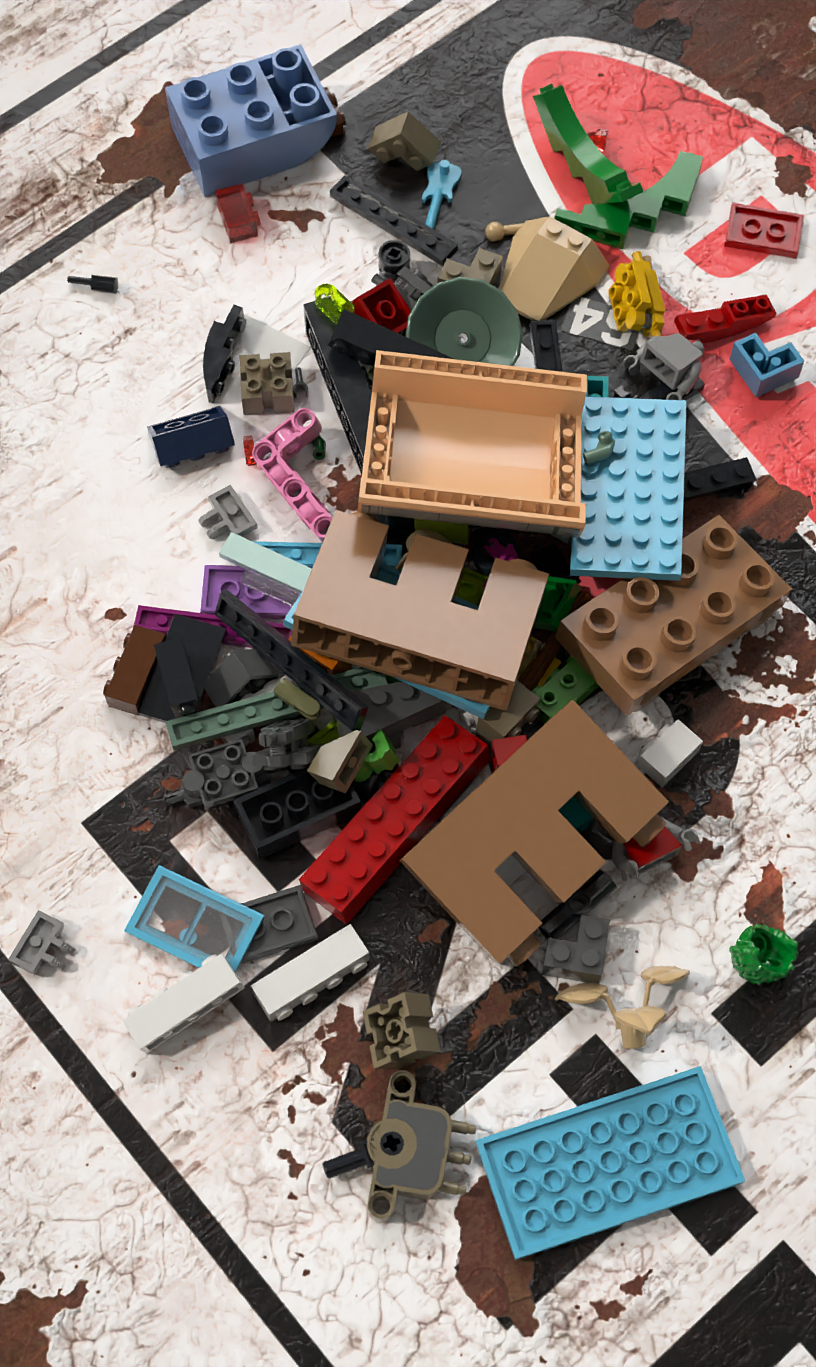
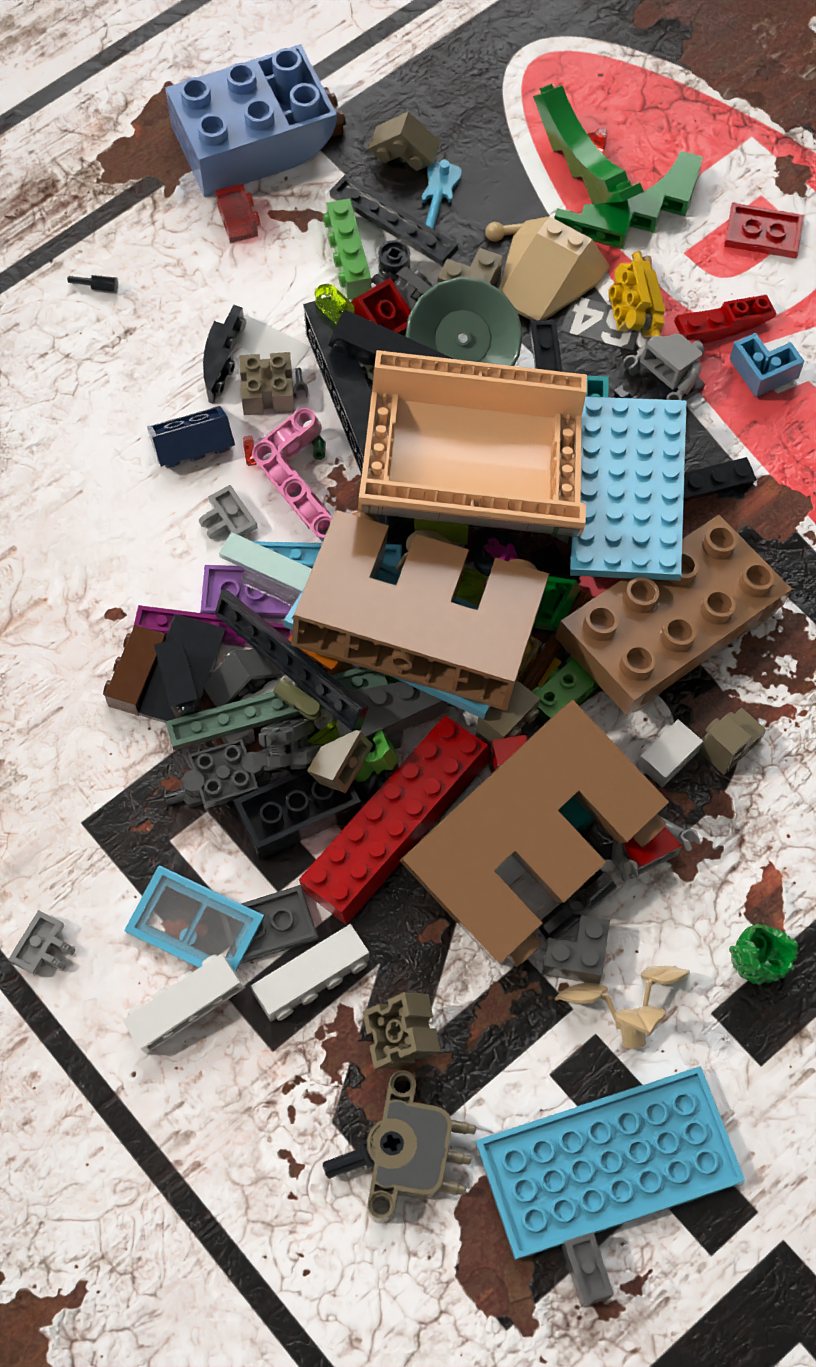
sand green arm [583,431,615,465] -> none
none -> bright green brick [323,198,372,300]
none -> flat silver panel [561,1232,614,1307]
none -> dark tan brick [700,708,766,775]

